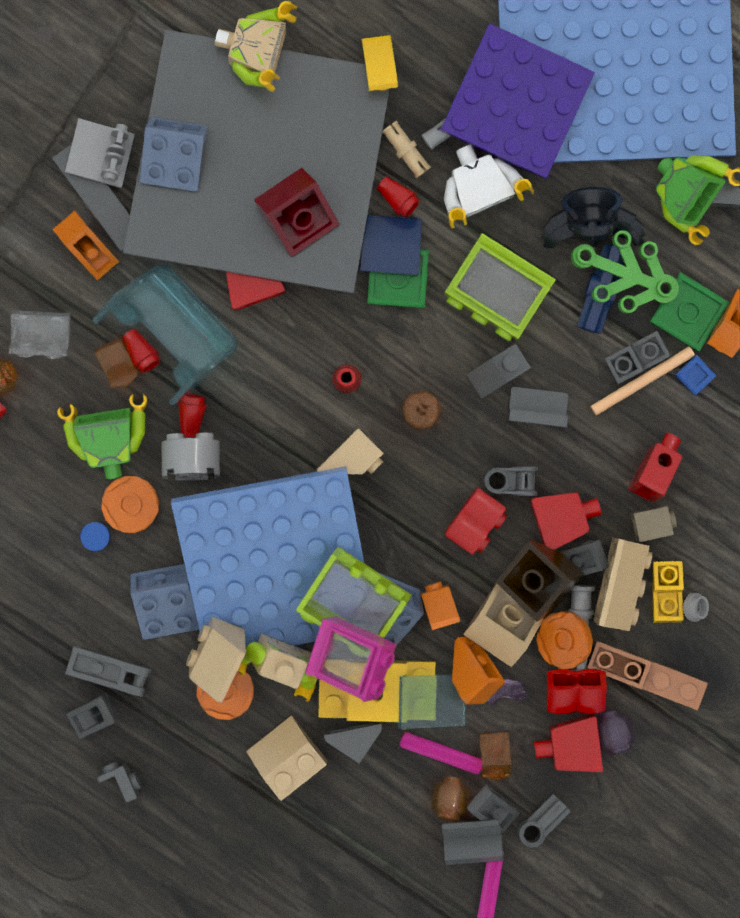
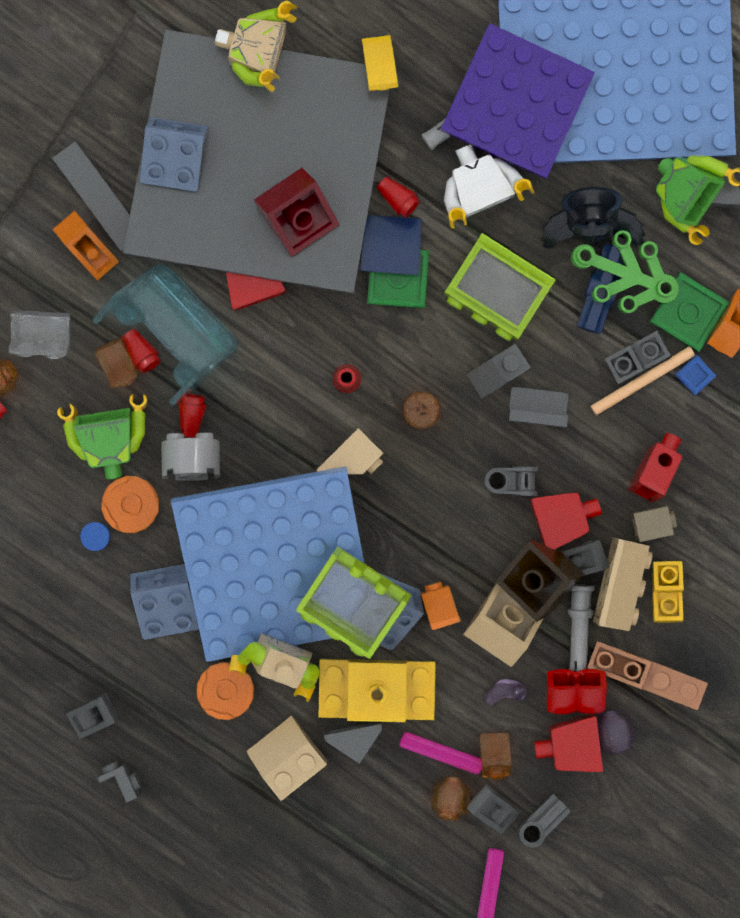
light grey hinge [65,118,135,188] -> none
dark grey plate [65,645,152,697] -> none
tan slope [186,617,246,703] -> none
dark pink window [305,617,396,702] -> none
tan pin [382,121,431,178] -> none
clear light blue piece [398,674,465,730] -> none
dark grey panel [441,820,504,865] -> none
red brick [444,487,507,555] -> none
orange slope [452,637,505,705] -> none
orange tile [536,611,593,669] -> none
light grey plate [683,593,709,622] -> none

